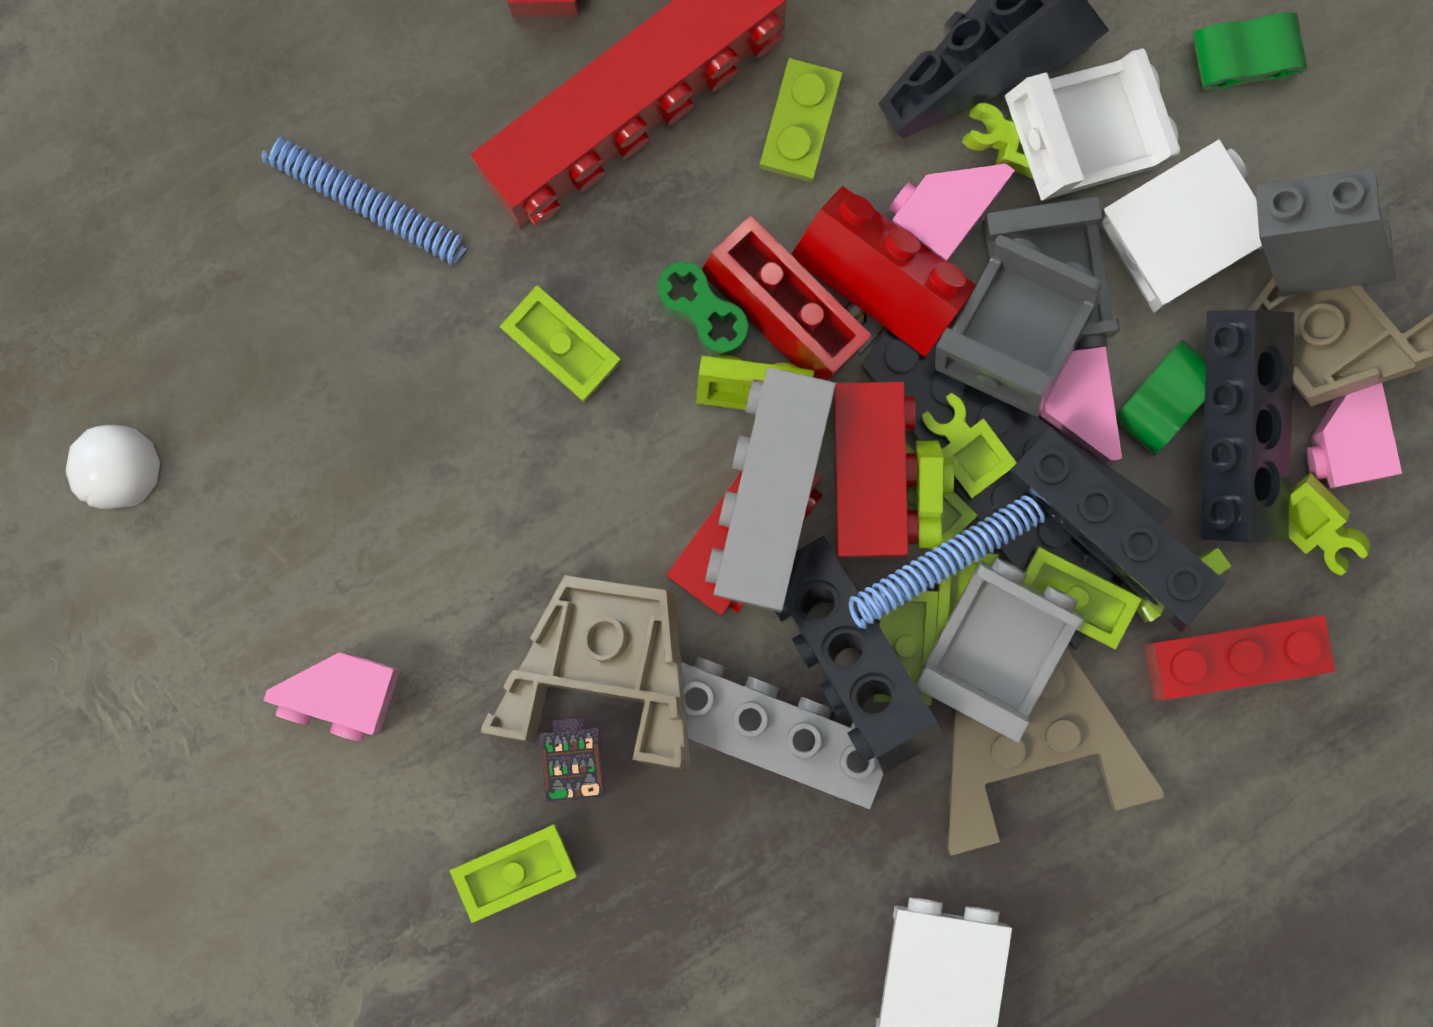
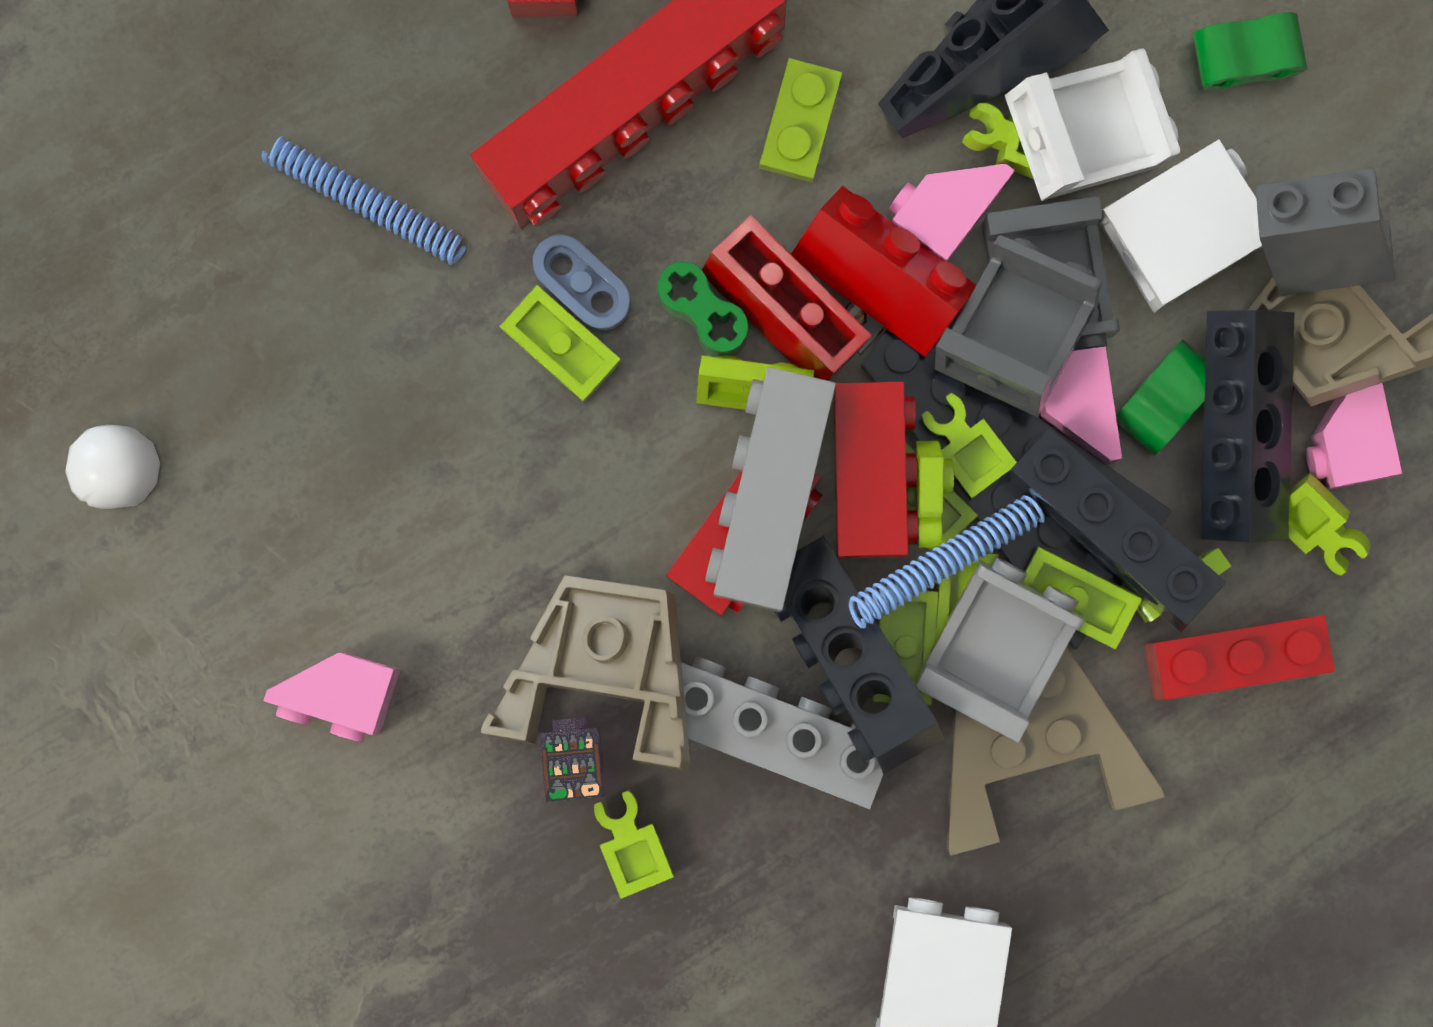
lime plate [449,823,578,923] -> none
none -> sand blue plate [532,234,631,331]
none -> lime plate [594,790,674,899]

